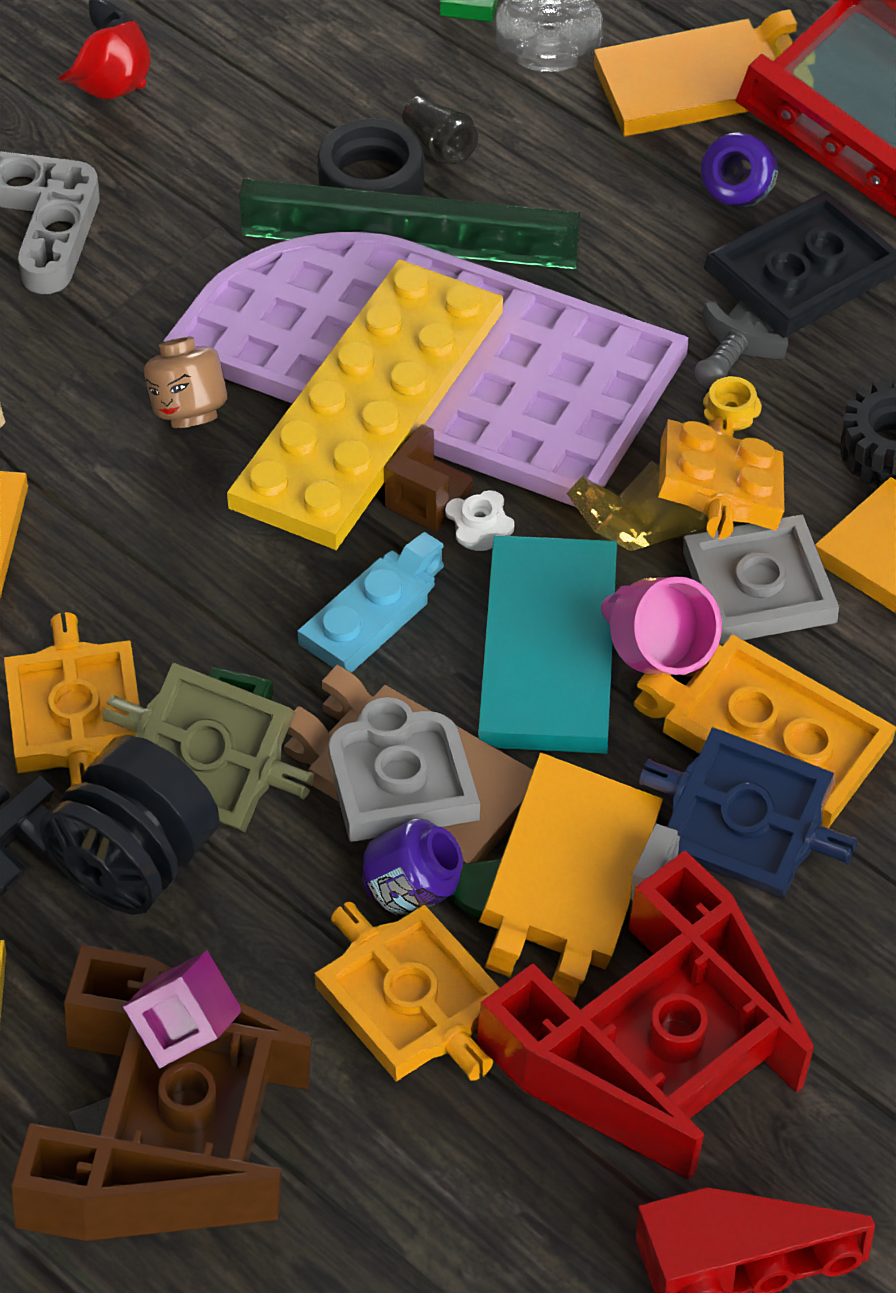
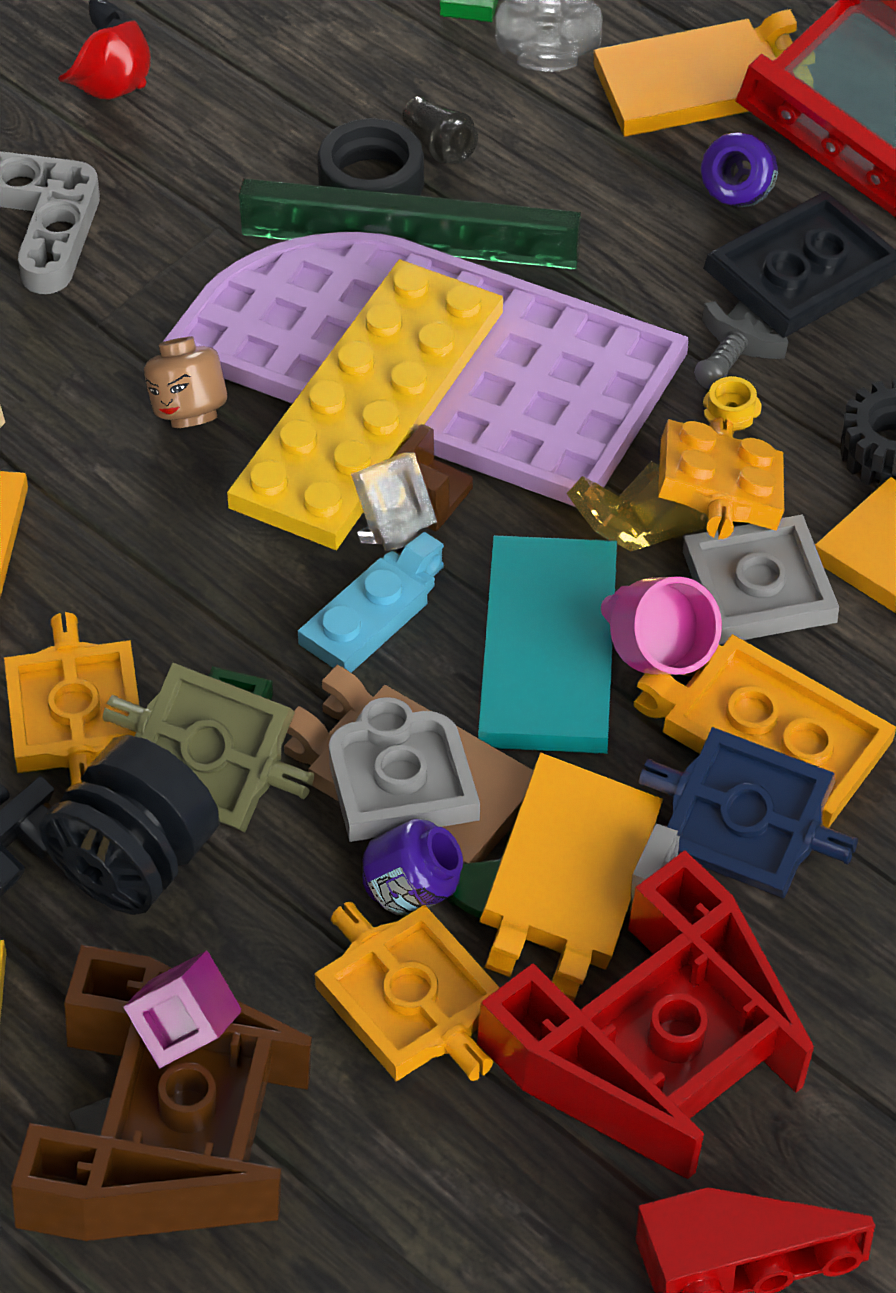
white plate [446,490,514,551] -> none
none -> clear bracket [351,452,437,551]

